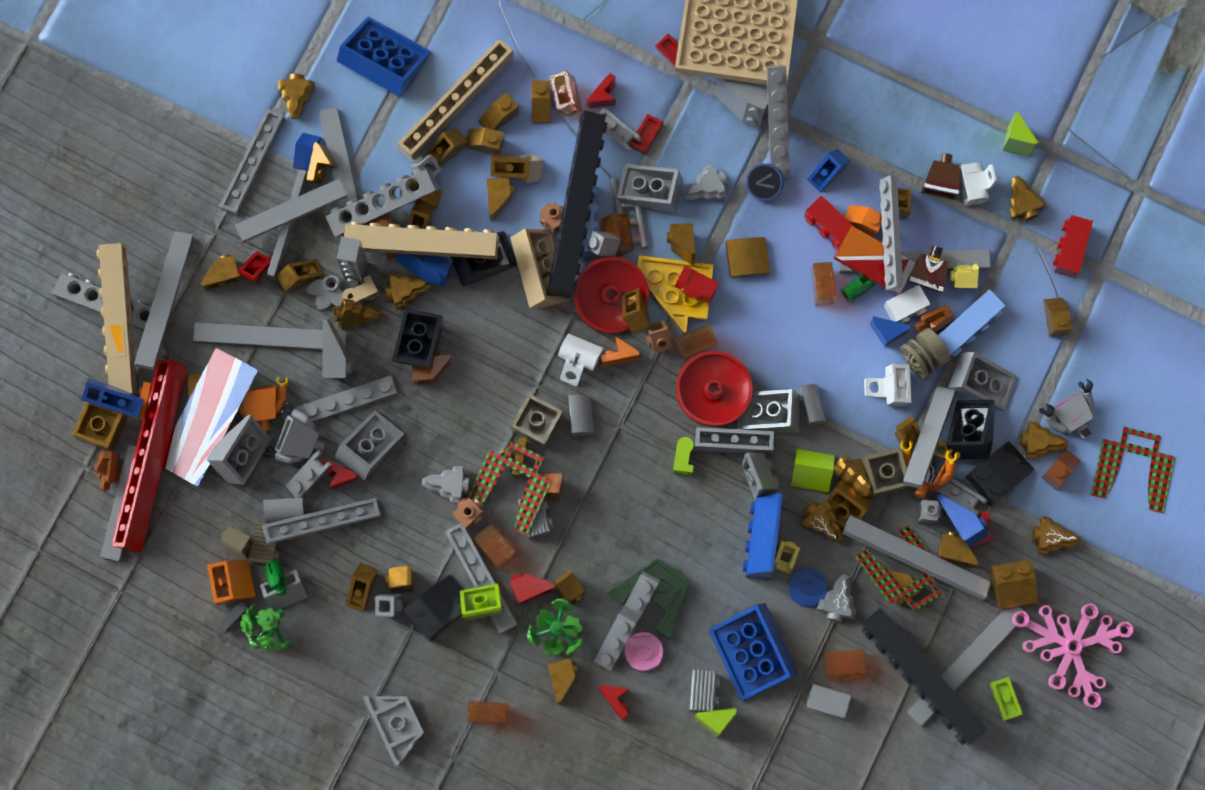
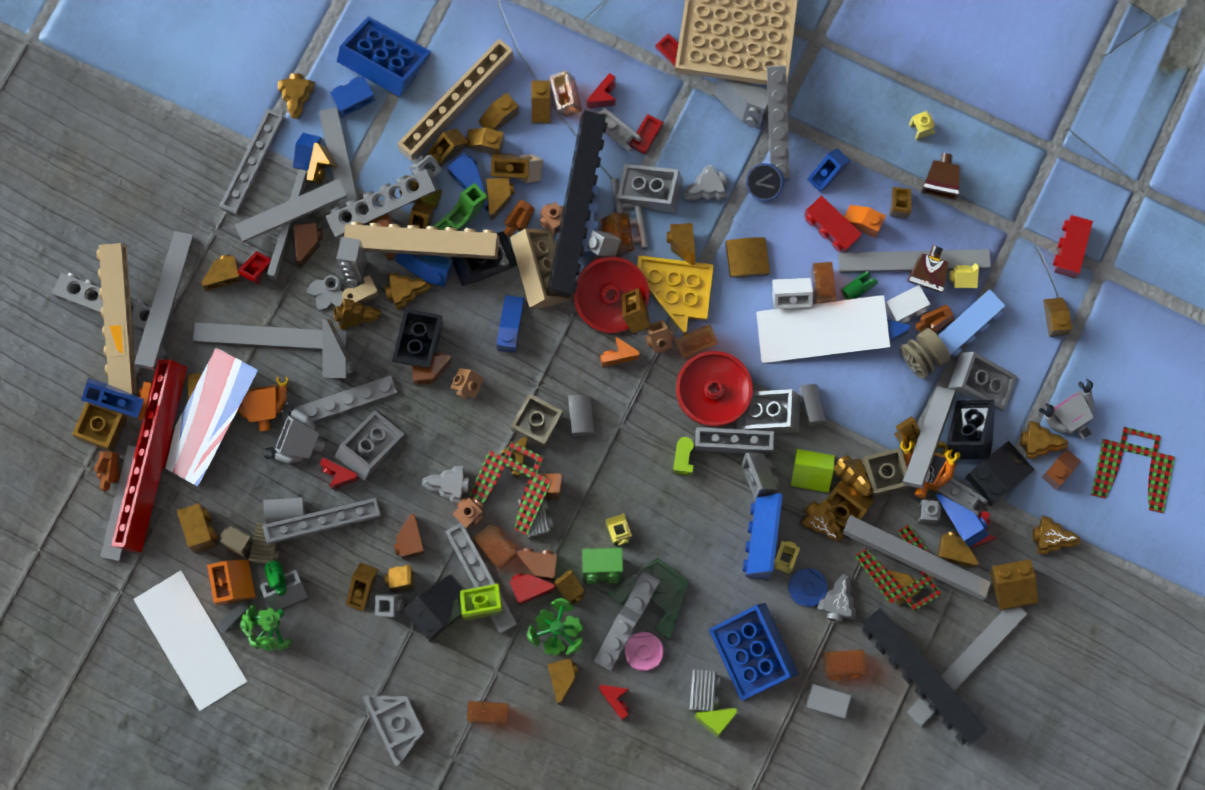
light grey slope [206,415,272,485] -> none
pearl gold slope [276,259,324,292] -> none
light grey hinge [286,450,332,498] -> none
white piece [558,333,603,386] -> none
red piece [675,265,720,304] -> none
tile [833,225,916,296] -> none
white piece [864,364,911,407] -> none
light grey plate [879,175,903,291] -> none
white piece [959,163,997,206] -> none
lime plate [989,677,1023,721] -> none
lime slope [1003,112,1038,156] -> none
pearl gold rock [1009,176,1047,221] -> none
bright pink plant [1012,604,1133,708] -> none
none -> white sticker [134,571,247,711]
none -> pearl gold brick [177,503,218,553]
none -> reddish brown slope [294,223,323,267]
none -> blue brick [330,76,375,118]
none -> dark orange slope [394,513,425,559]
none -> bright green arch [433,183,487,231]
none -> blue slope [447,153,489,212]
none -> medium nougat brick [450,368,484,400]
none -> blue slope [497,295,524,353]
none -> dark orange rock [504,200,535,236]
none -> dark orange slope [518,548,557,581]
none -> bright green brick [582,548,623,584]
none -> light yellow window [606,513,632,546]
none -> white sticker [756,295,890,363]
none -> white brick [772,278,813,309]
none -> light yellow window [909,111,935,140]

